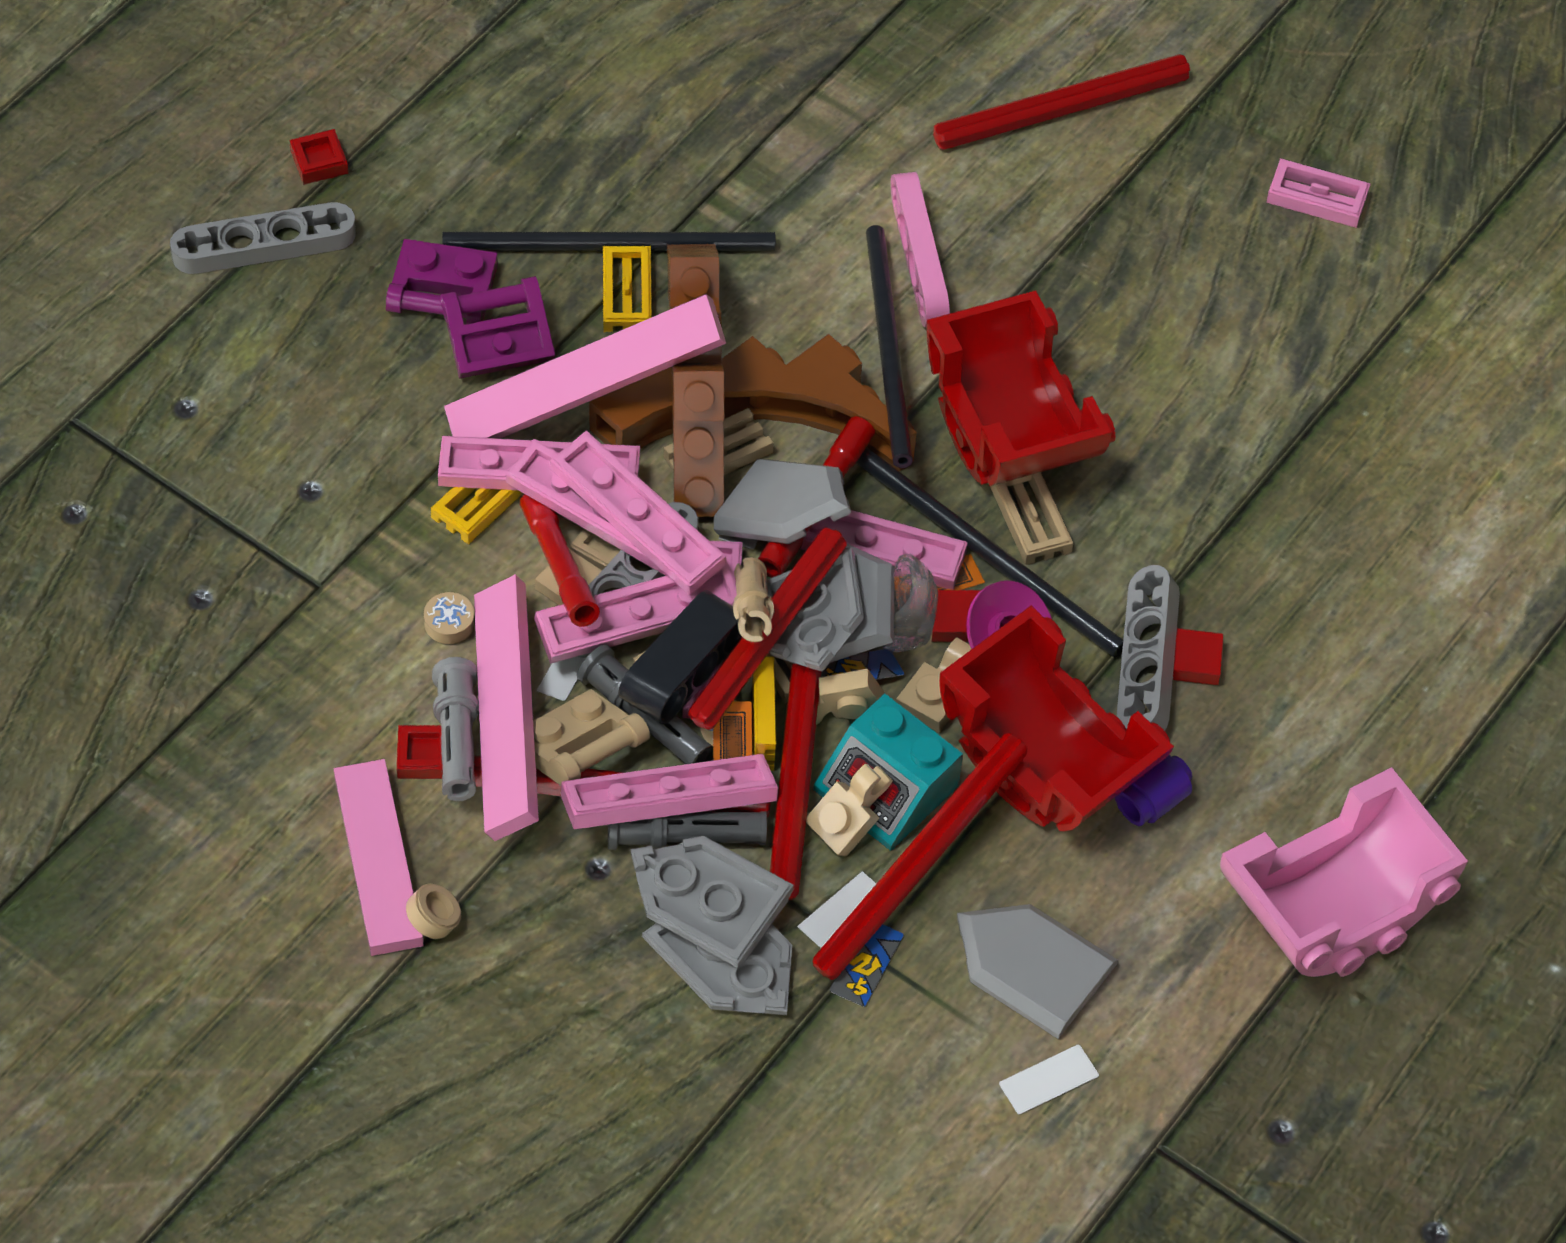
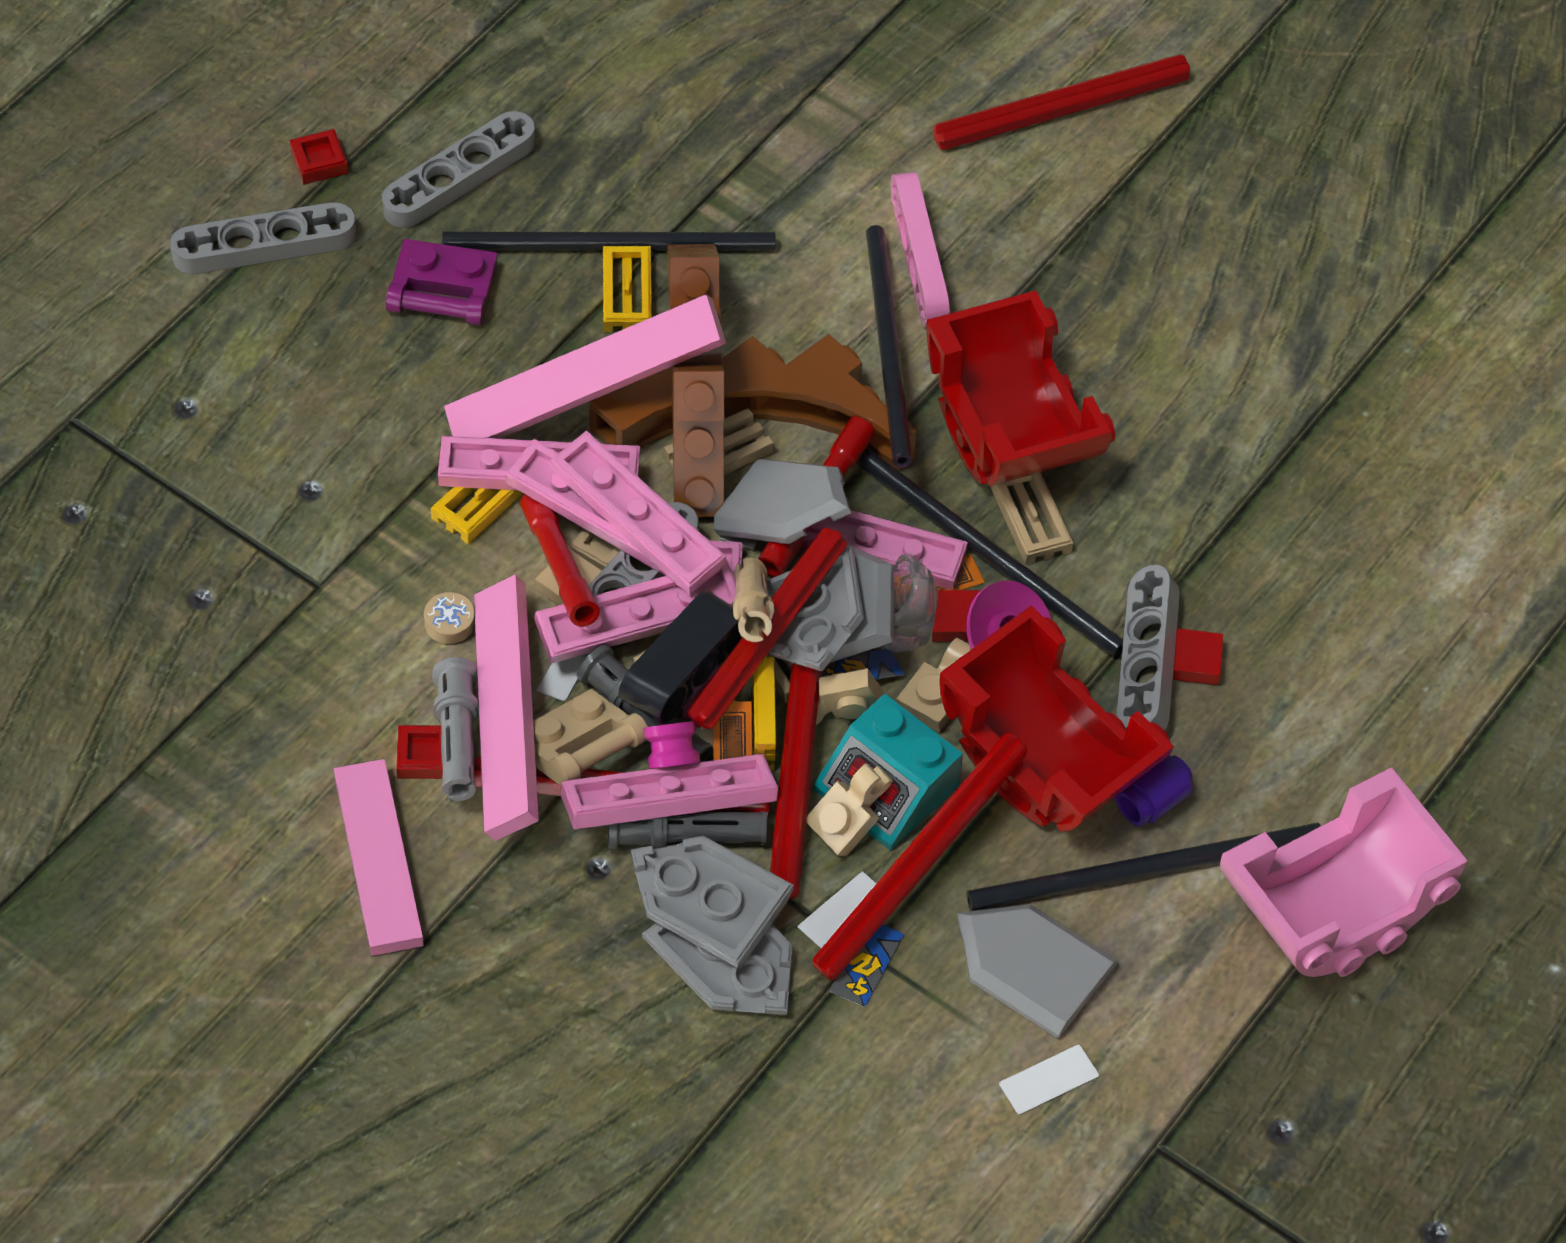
tan tile [406,884,461,939] -> none
magenta plate [440,276,555,379] -> none
bright pink tile [1266,158,1371,228] -> none
none -> light grey beam [382,111,535,228]
none -> dark pink wheel [644,721,700,769]
none -> black piece [966,822,1321,911]

